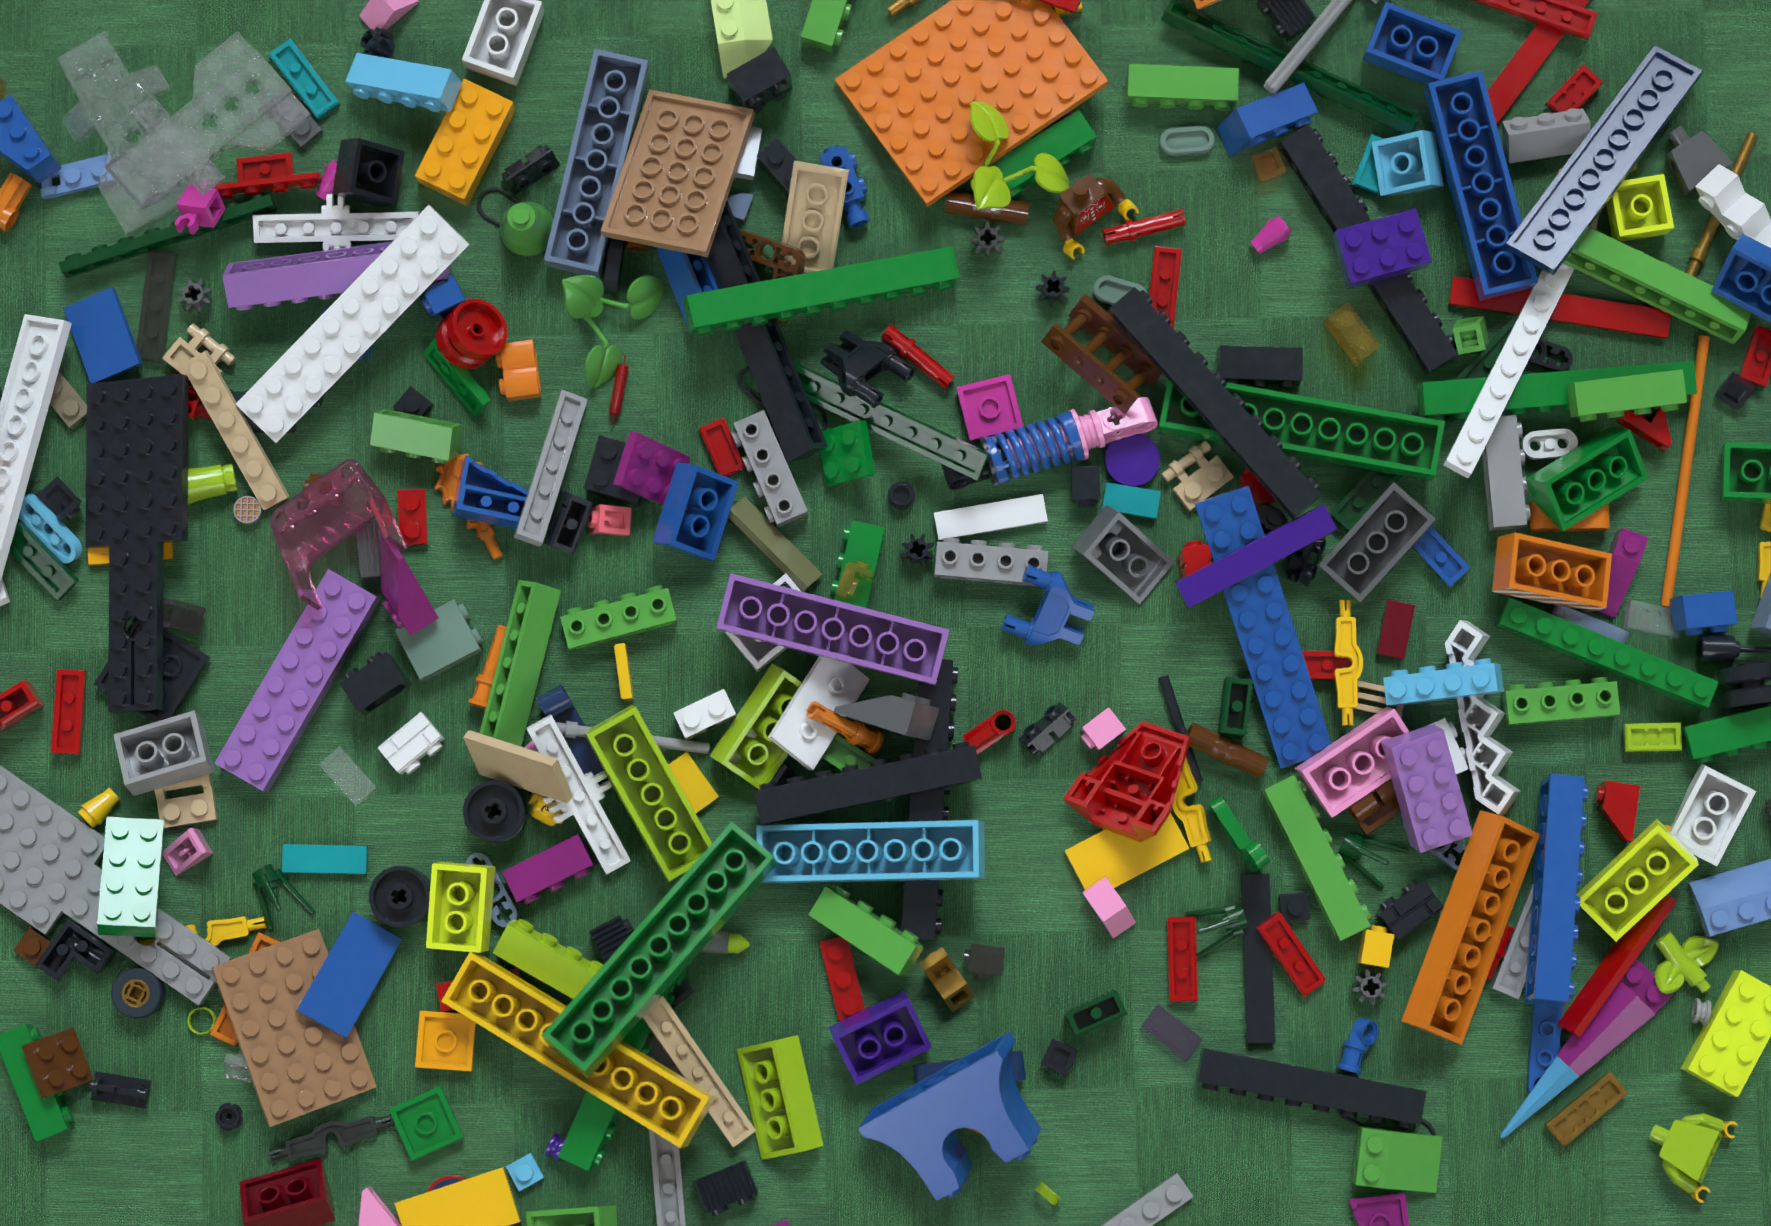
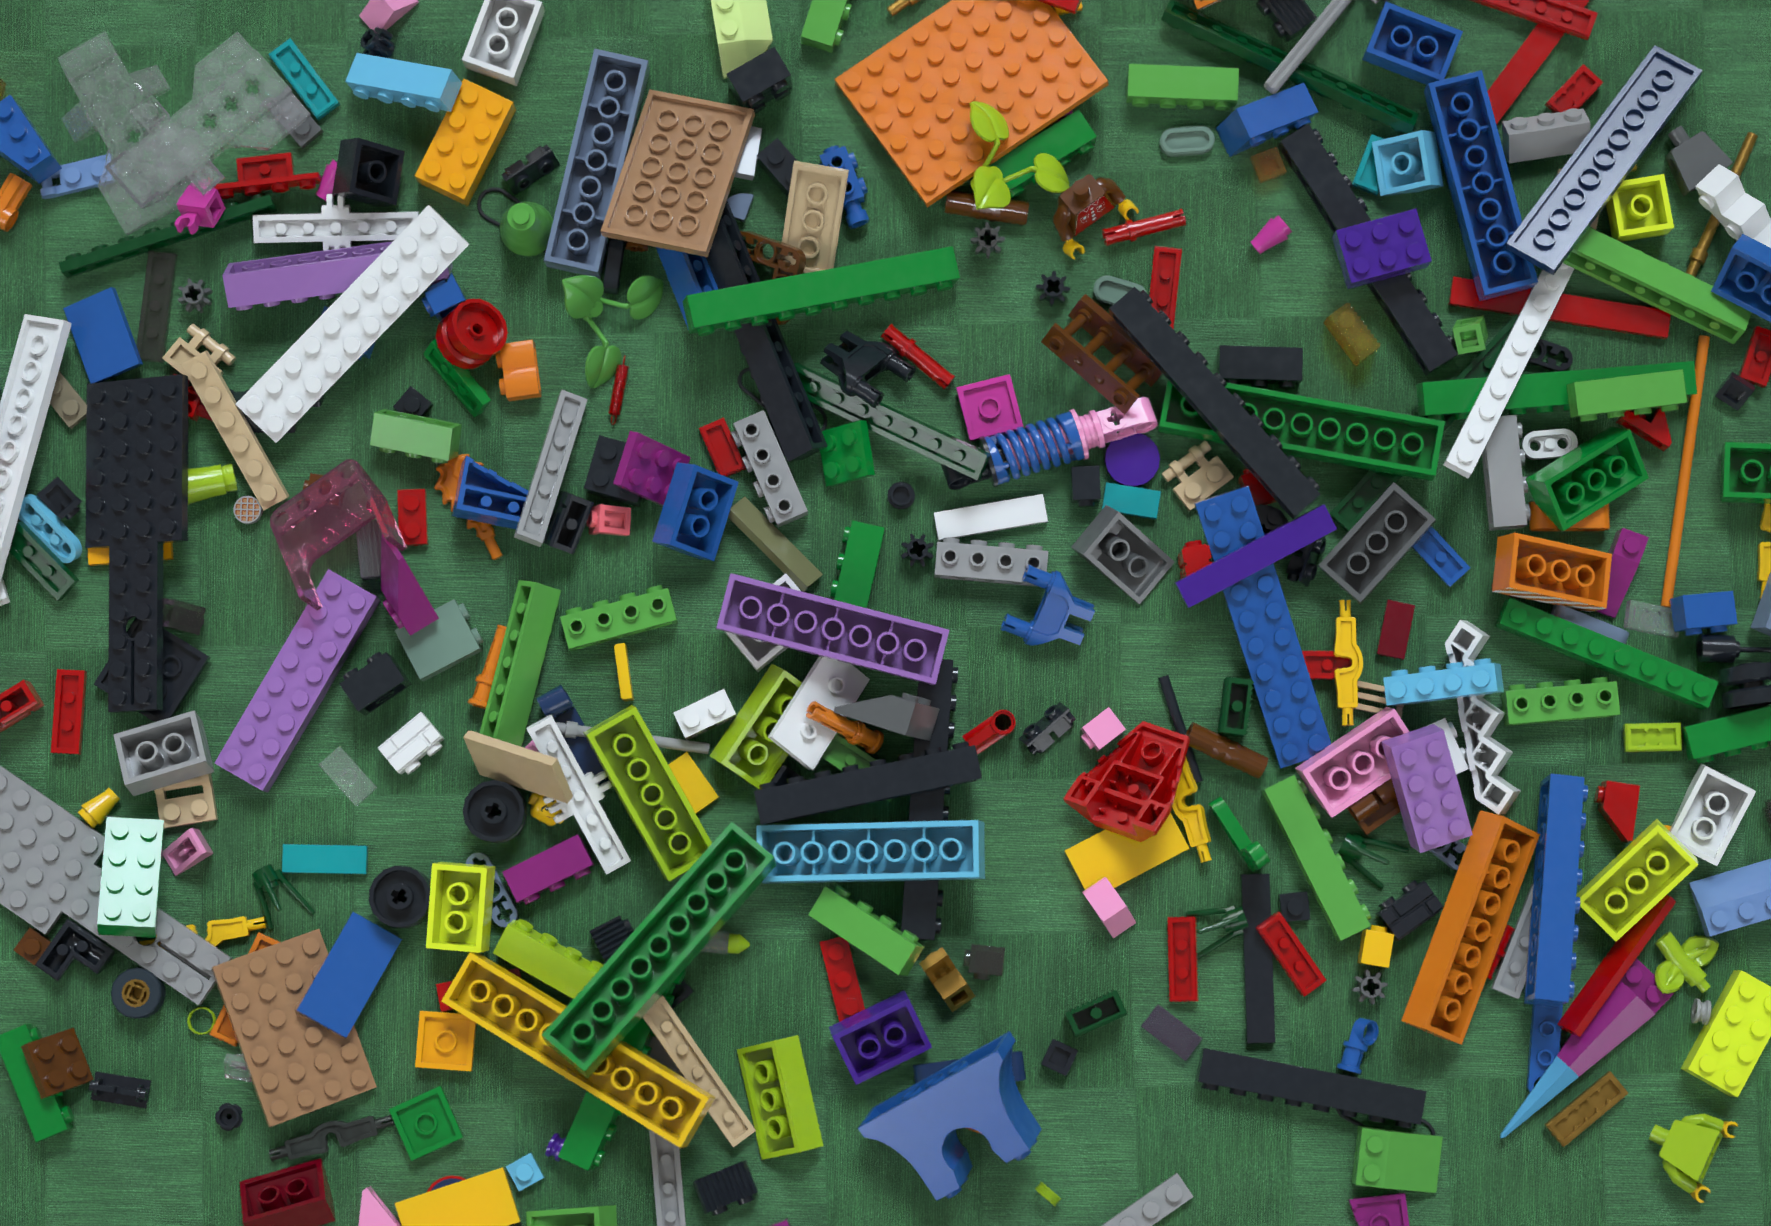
clear yellow bracket [835,560,874,600] -> none

